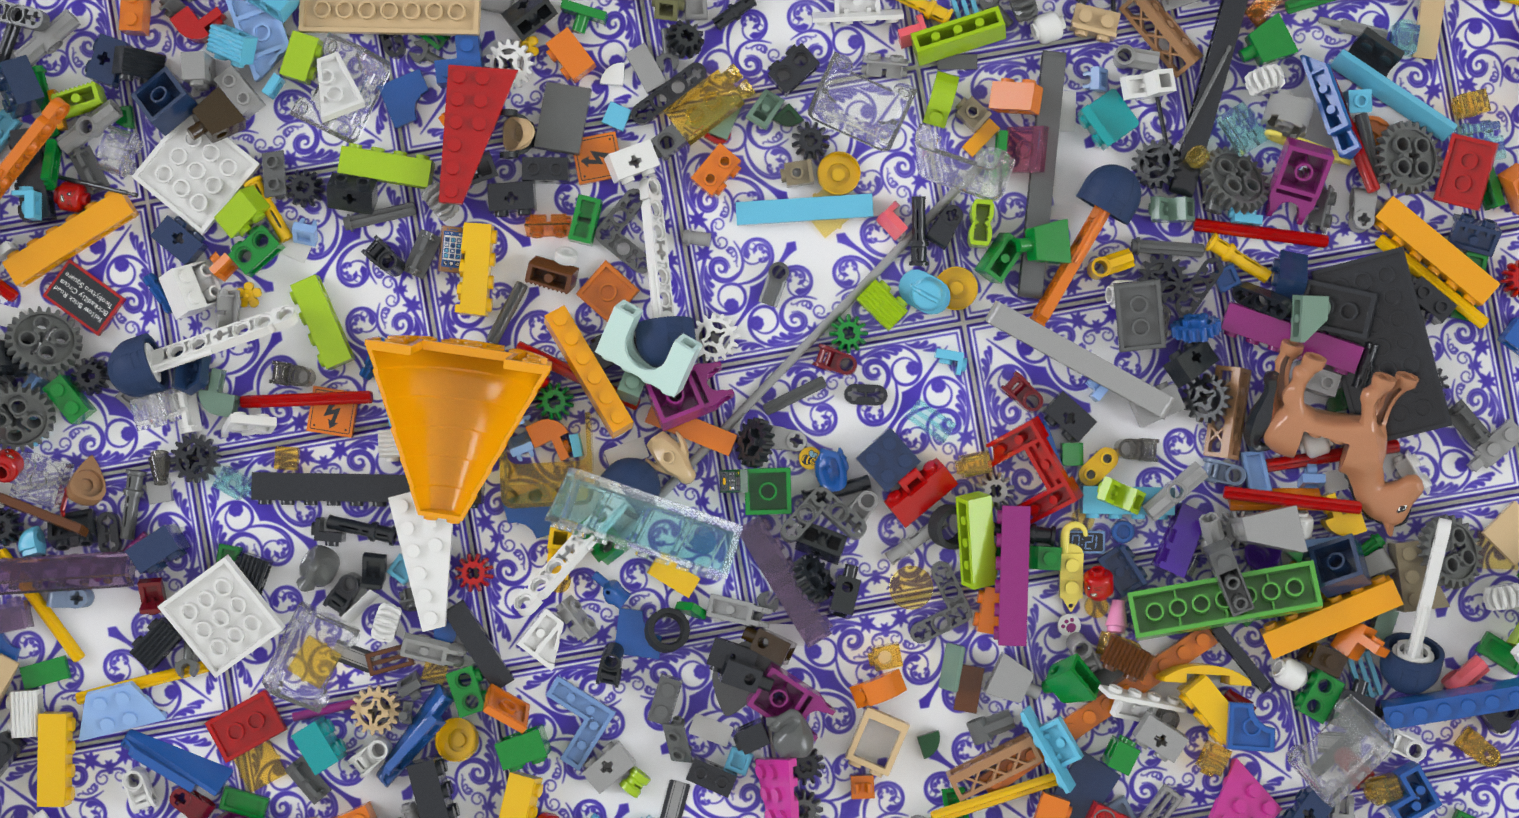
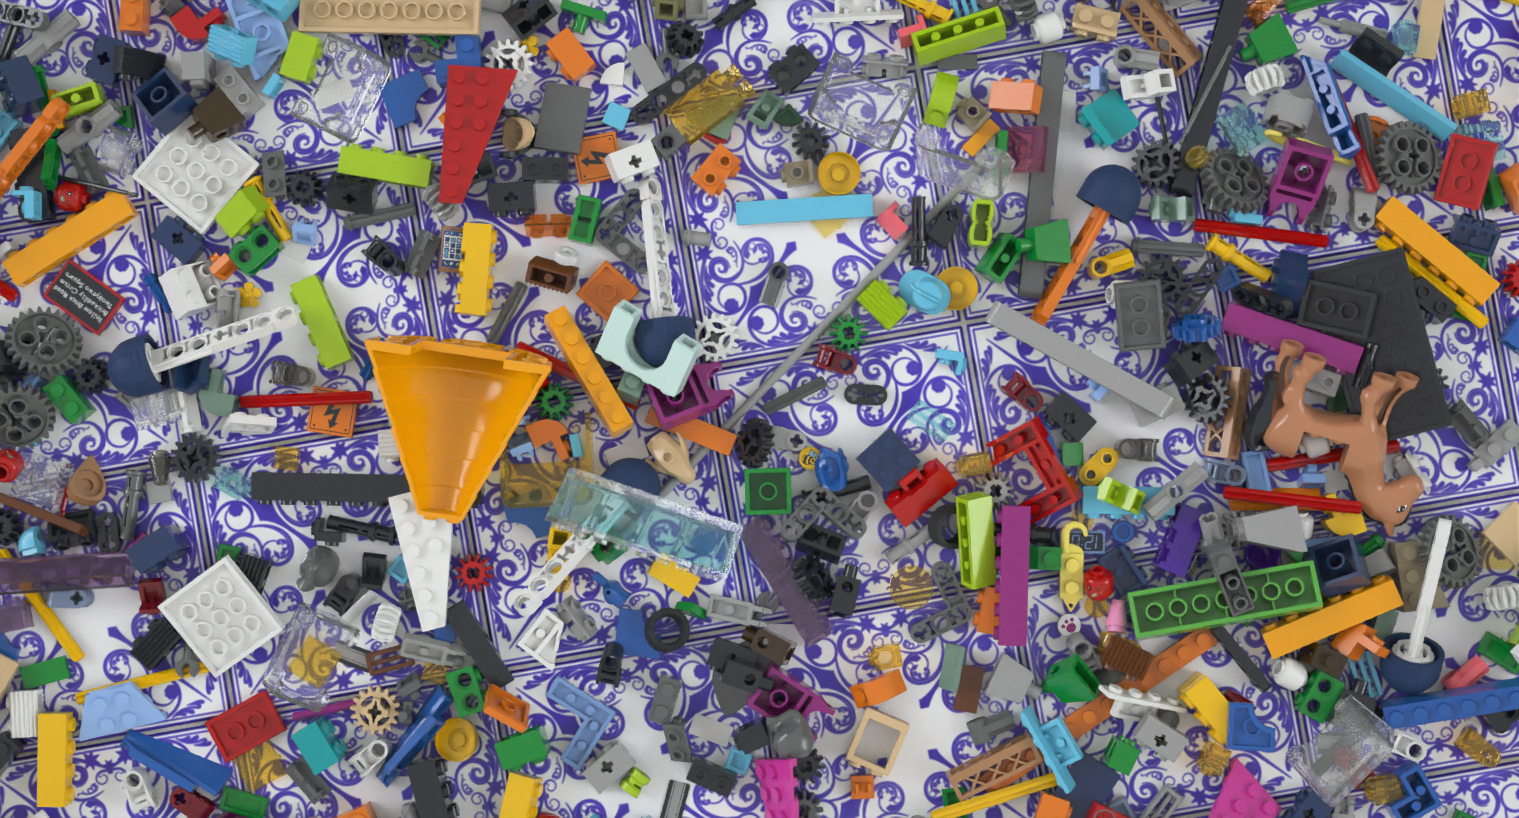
white wing [317,51,366,123] -> none
tile [719,469,748,493] -> none
dark green tile [917,730,940,759] -> none
yellow slope [1156,663,1252,686] -> none
sand green slope [1290,295,1331,343] -> none
medium azure bracket [1342,89,1372,113] -> none

